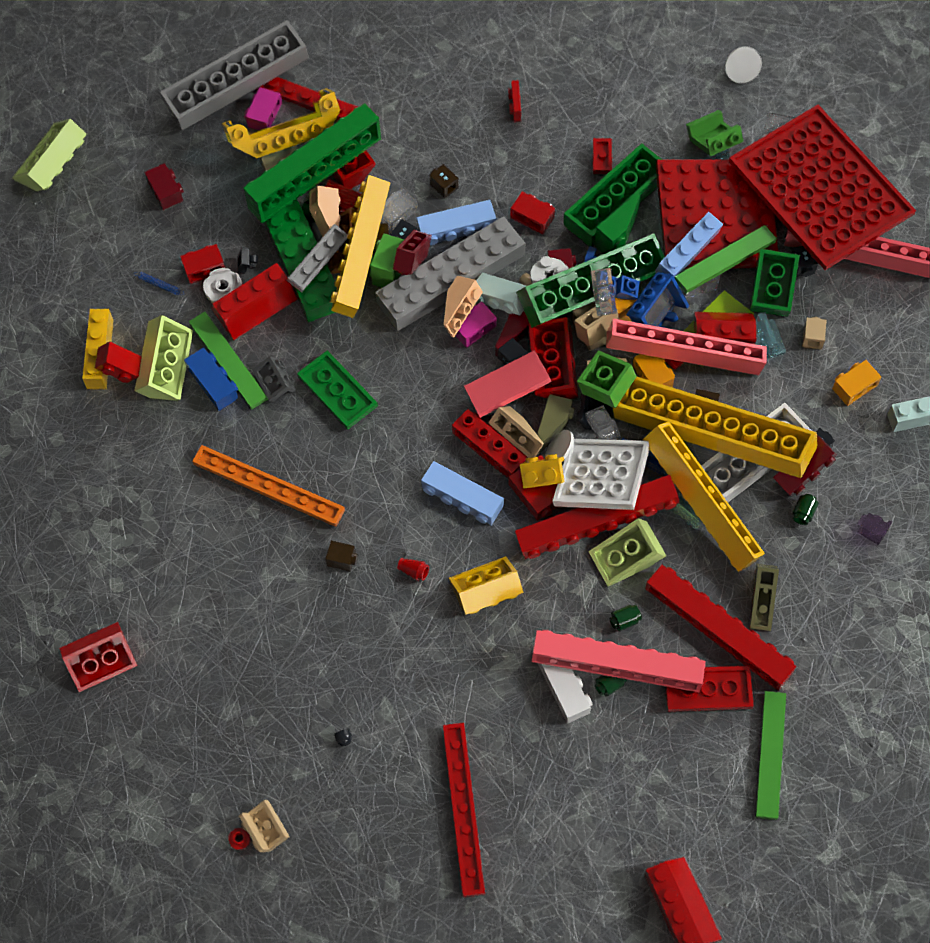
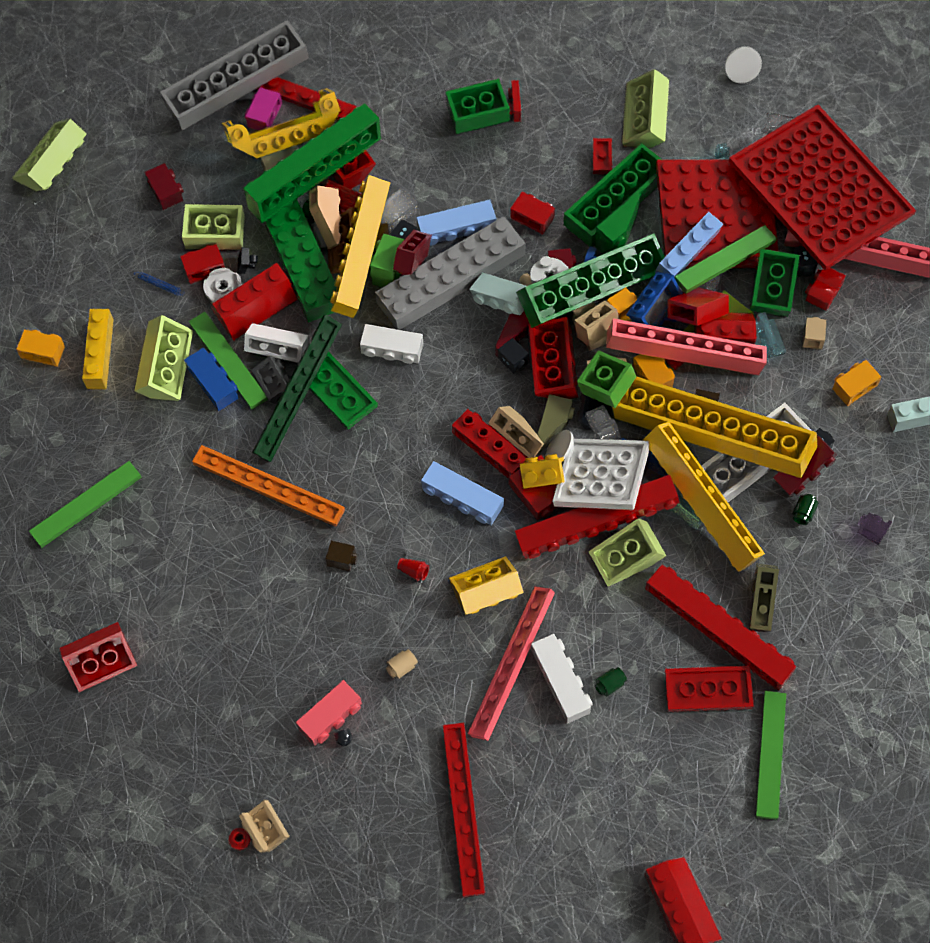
red brick [95,341,142,383] -> none
light grey tile [287,224,347,292] -> none
dark brown brick [429,164,459,199] -> none
light nougat slope [444,276,483,337] -> none
dark pink brick [455,301,497,348] -> none
coral tile [464,350,552,418] -> none
coral brick [531,630,705,692] -> none
clear brick [591,268,617,316] -> none
blue slope [596,272,640,300] -> none
dark green brick [609,605,642,632] -> none
bright green panel [686,110,743,156] -> none
none -> light orange brick [16,329,65,367]
none -> bright green tile [29,461,142,548]
none -> yellowish green brick [182,204,245,250]
none -> white brick [244,323,308,363]
none -> dark green plate [252,314,342,462]
none -> coral brick [296,680,362,746]
none -> white brick [360,324,423,364]
none -> tan brick [386,649,418,679]
none -> green brick [446,79,509,134]
none -> coral plate [468,586,555,741]
none -> yellowish green slope [622,69,669,148]
none -> red brick [667,287,729,326]
none -> red brick [805,268,846,311]

